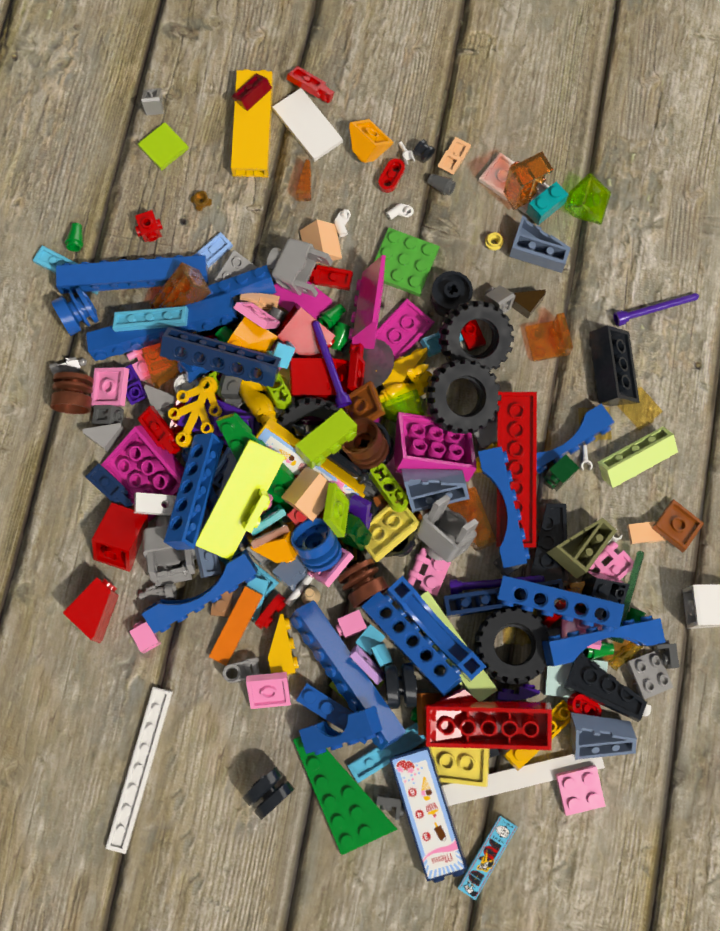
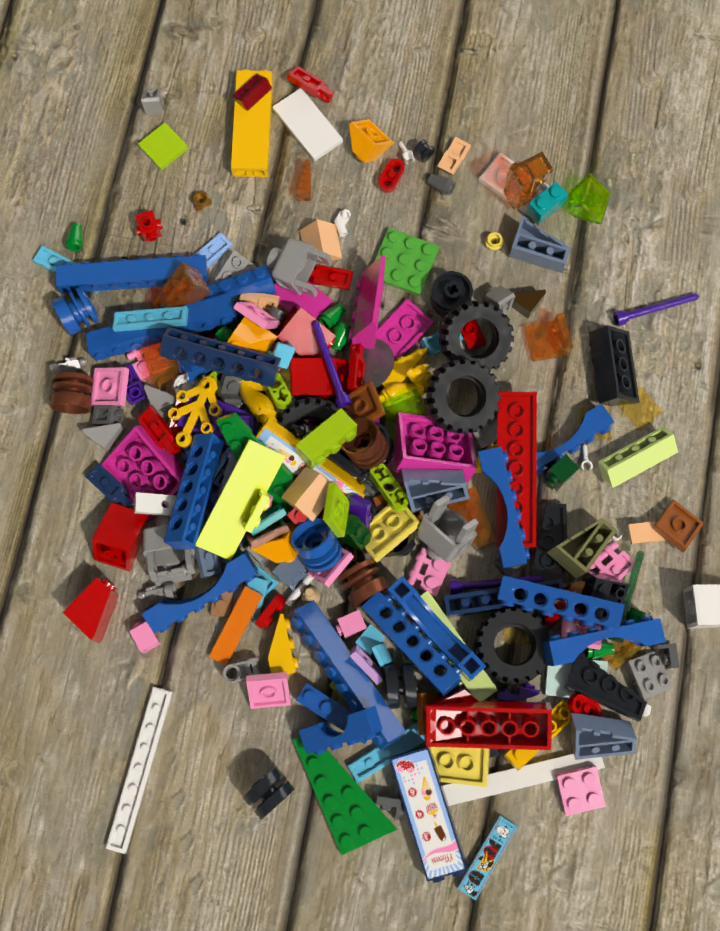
white arm [386,203,414,220] -> none

